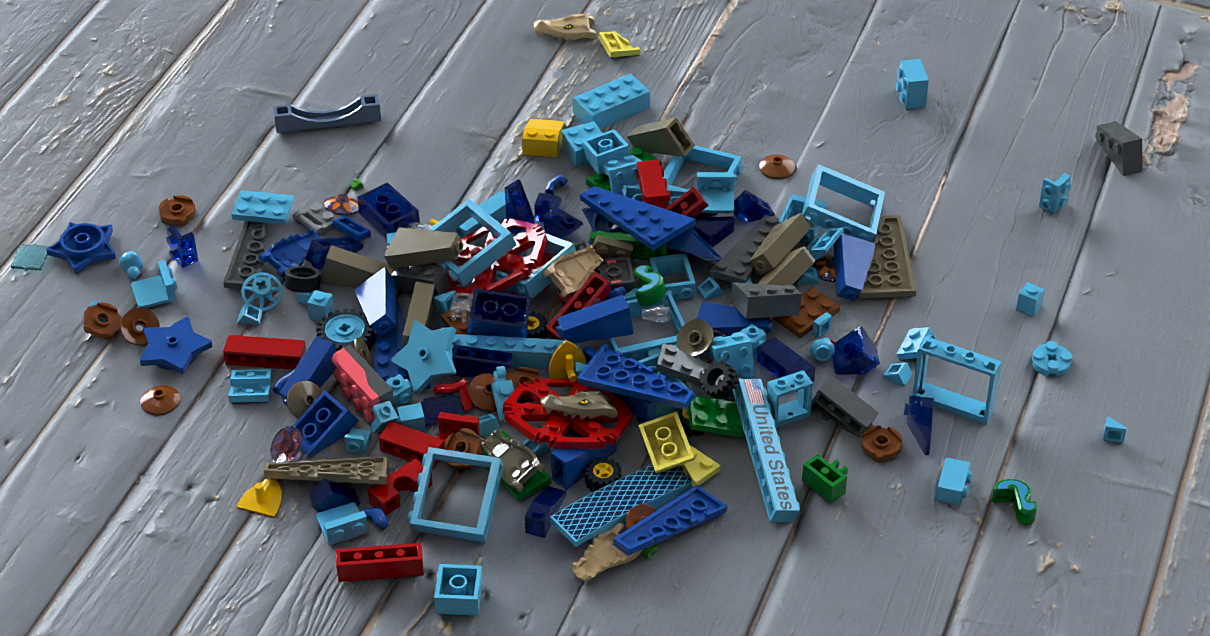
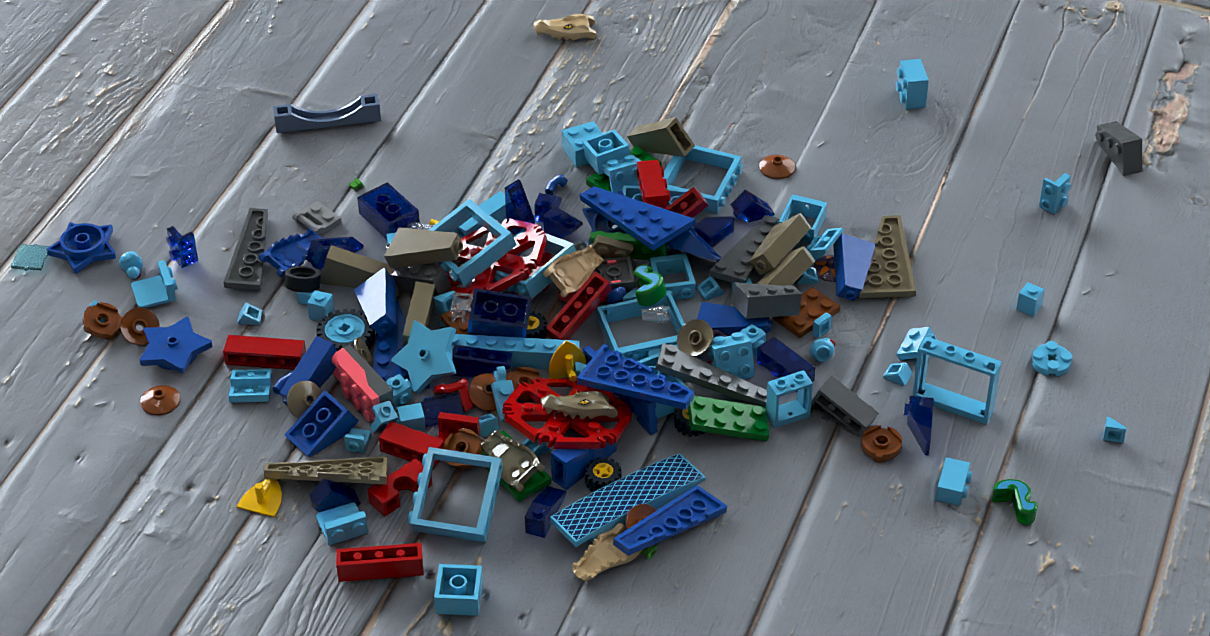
dark orange plate [158,195,196,227] -> none
medium azure plate [231,190,295,225] -> none
medium azure wheel [241,272,283,311] -> none
clear purple dish [270,426,301,463] -> none
clear purple dish [324,194,360,216] -> none
blue tile [332,216,371,242] -> none
blue arm [362,508,389,530] -> none
yellow slope [522,119,565,158] -> none
blue slope [556,295,634,343] -> none
medium azure brick [573,73,650,129] -> none
light yellow wing [598,31,641,58] -> none
light yellow slope [639,411,695,473] -> none
light yellow wing [680,445,721,487] -> none
medium azure bracket [697,172,734,213] -> none
black tyre [700,361,739,400] -> none
medium azure brick [733,379,800,523] -> none
medium azure window [802,164,885,242] -> none
green brick [802,454,848,503] -> none
clear blue slope [833,325,880,375] -> none

